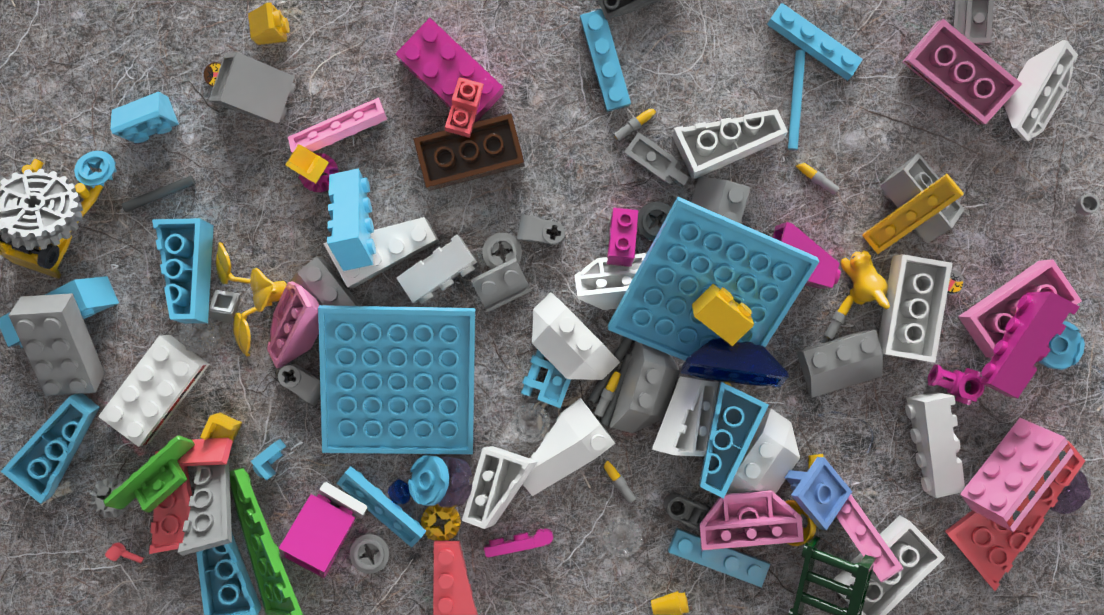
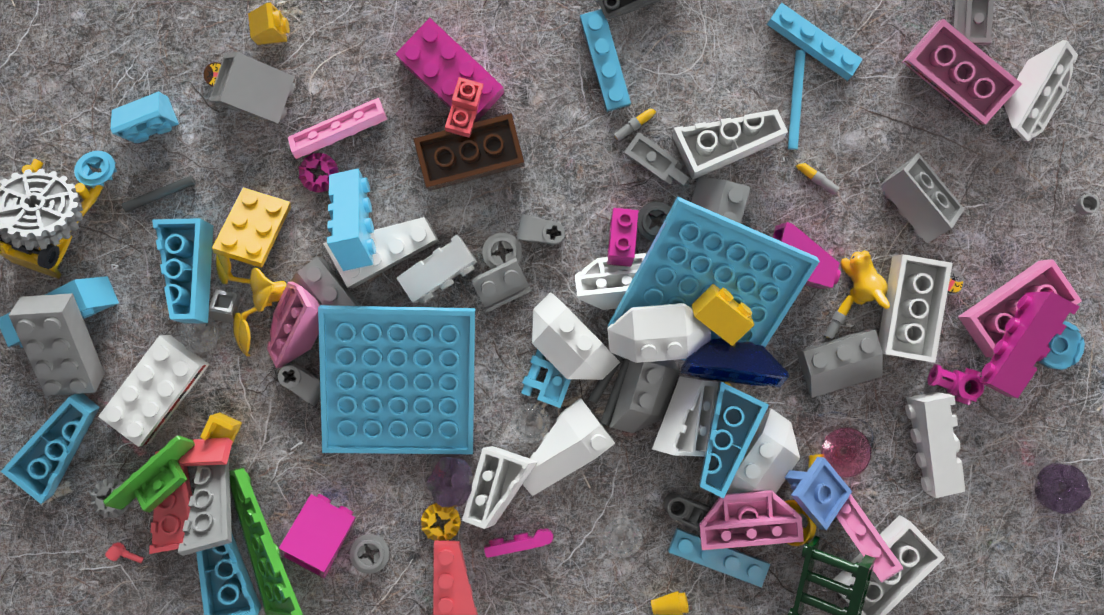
medium azure bracket [251,439,286,480] -> none
yellow panel [285,144,329,184] -> none
white tile [319,482,368,519] -> none
medium azure plate [336,466,426,548] -> none
clear blue plate [388,479,410,504] -> none
medium azure tile [408,455,449,506] -> none
light grey piece [594,372,621,417] -> none
light grey piece [604,460,636,504] -> none
yellow tile [862,174,964,254] -> none
coral wing [944,441,1085,591] -> none
bright pink brick [960,418,1074,532] -> none
none -> yellow plate [212,187,291,268]
none -> white wedge [608,303,711,363]
none -> clear pink dish [821,427,872,477]

